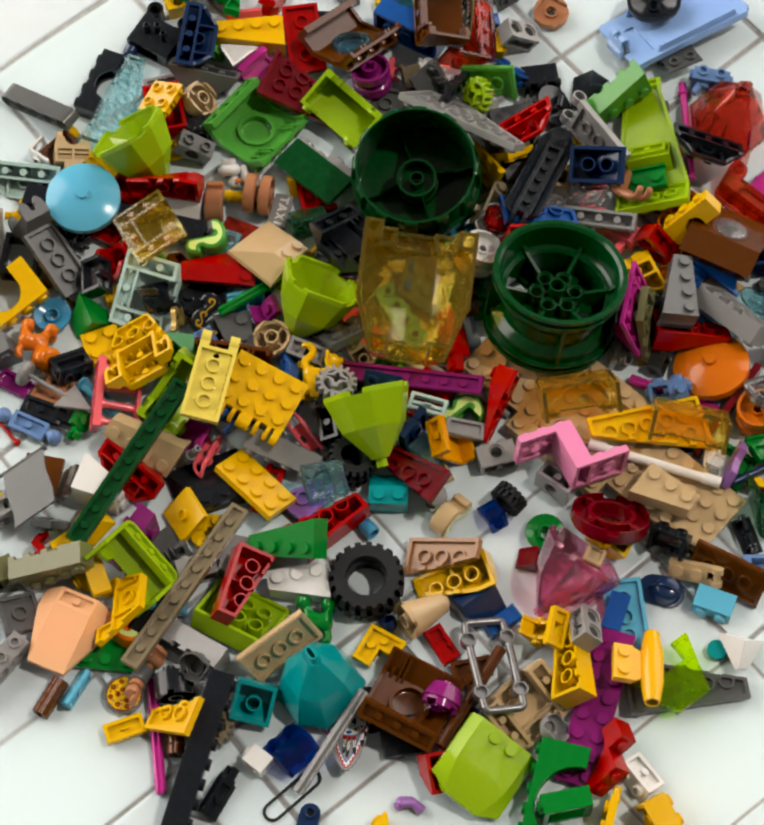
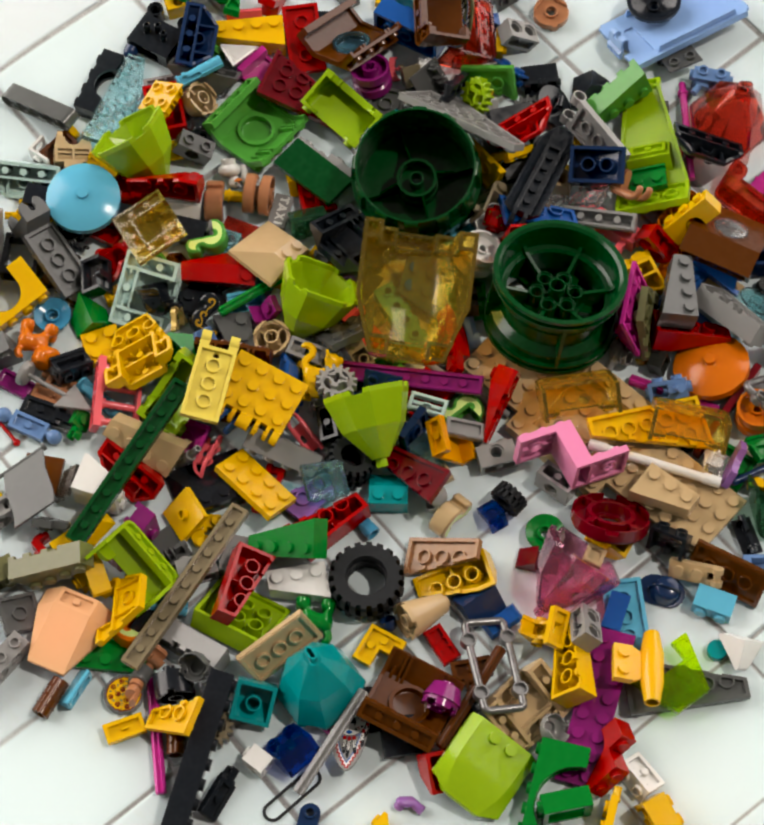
none -> medium azure piece [175,55,224,89]

